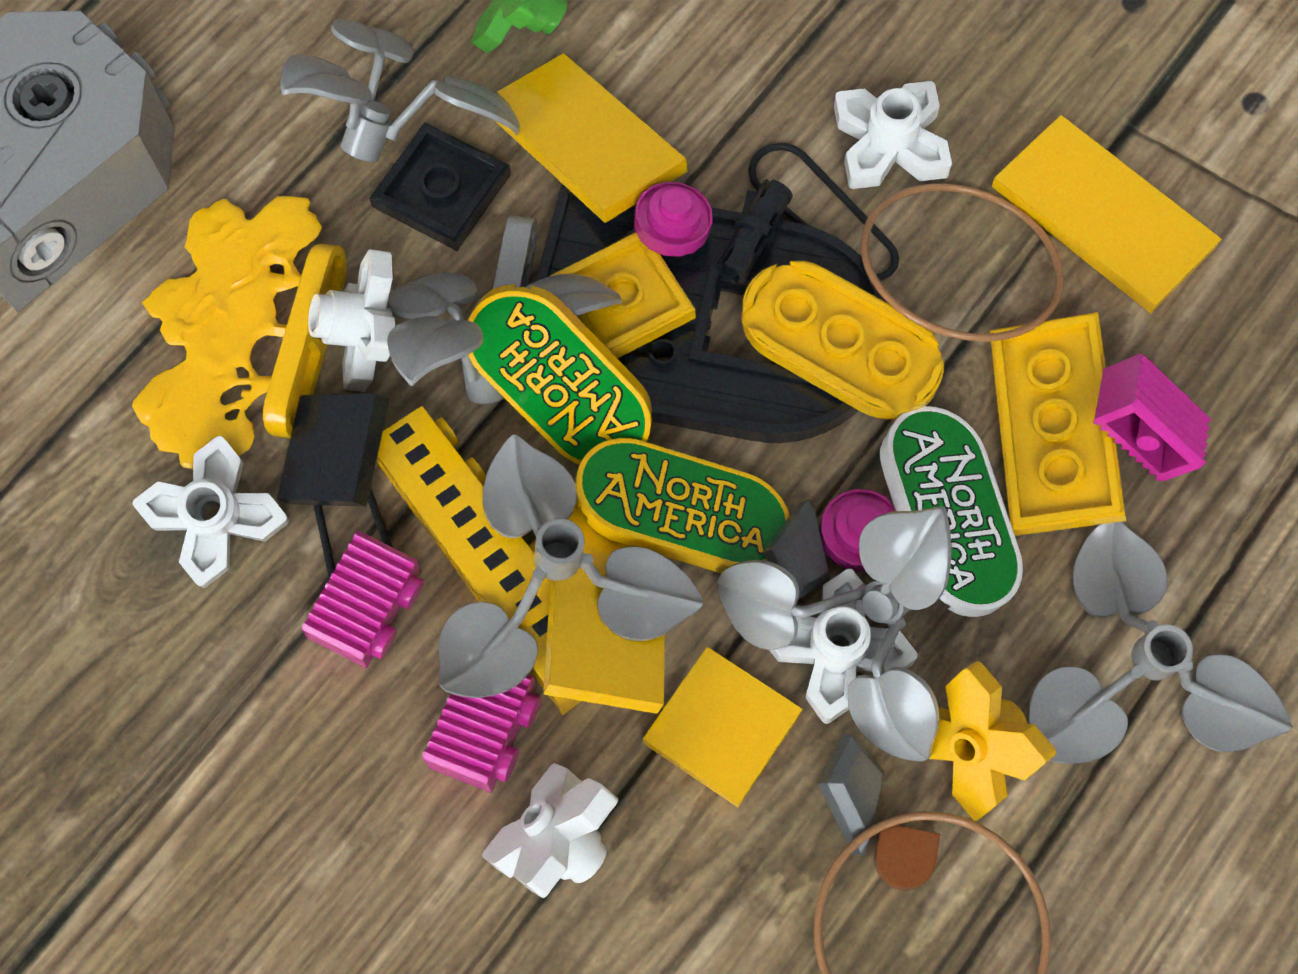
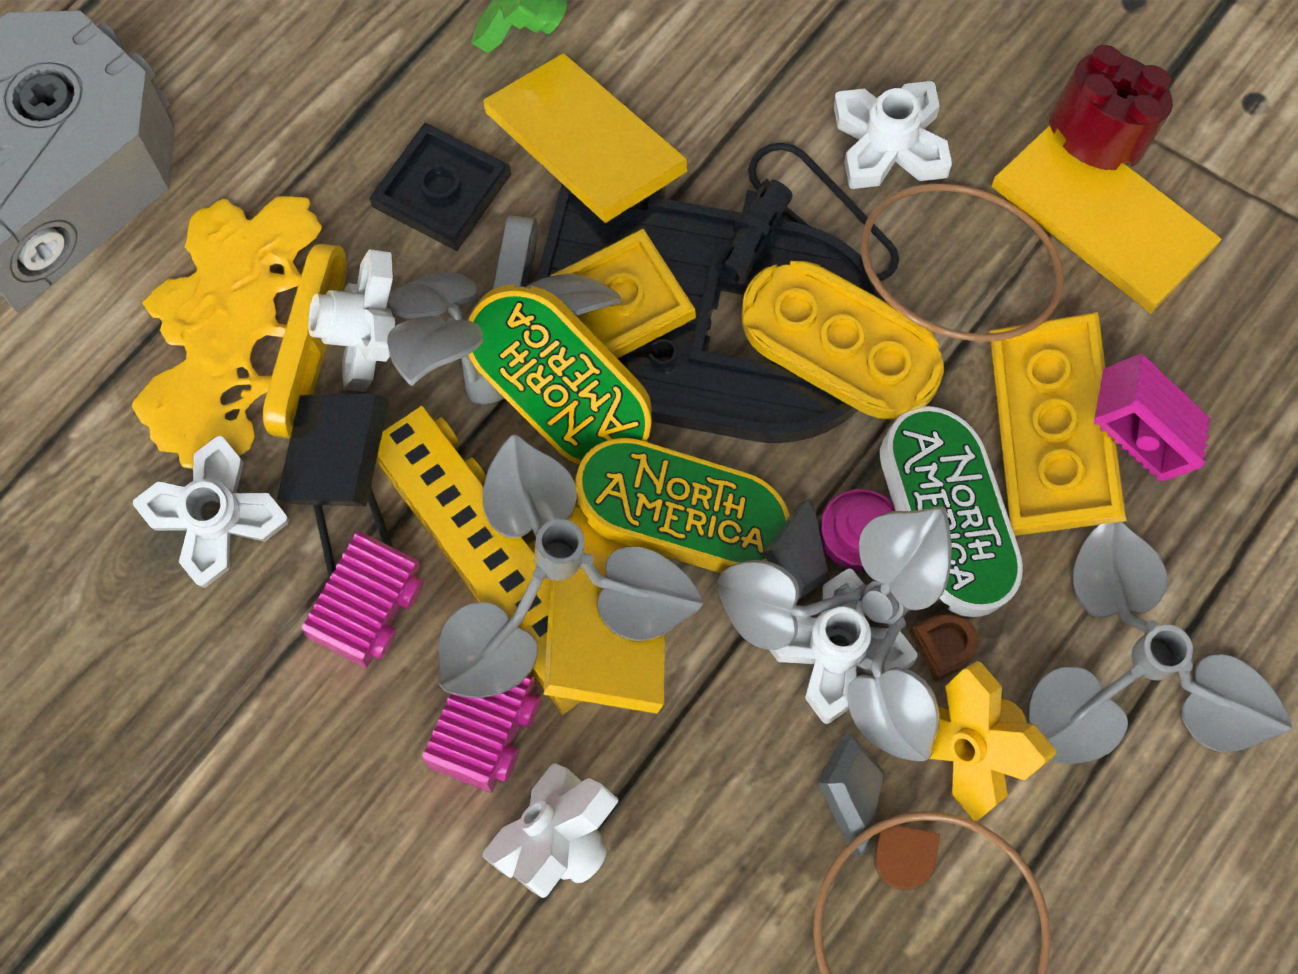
light grey plant [280,18,520,162] -> none
dark pink plate [634,182,712,257] -> none
yellow tile [642,647,803,808] -> none
none -> dark orange tile [909,613,979,682]
none -> dark red brick [1049,45,1173,170]

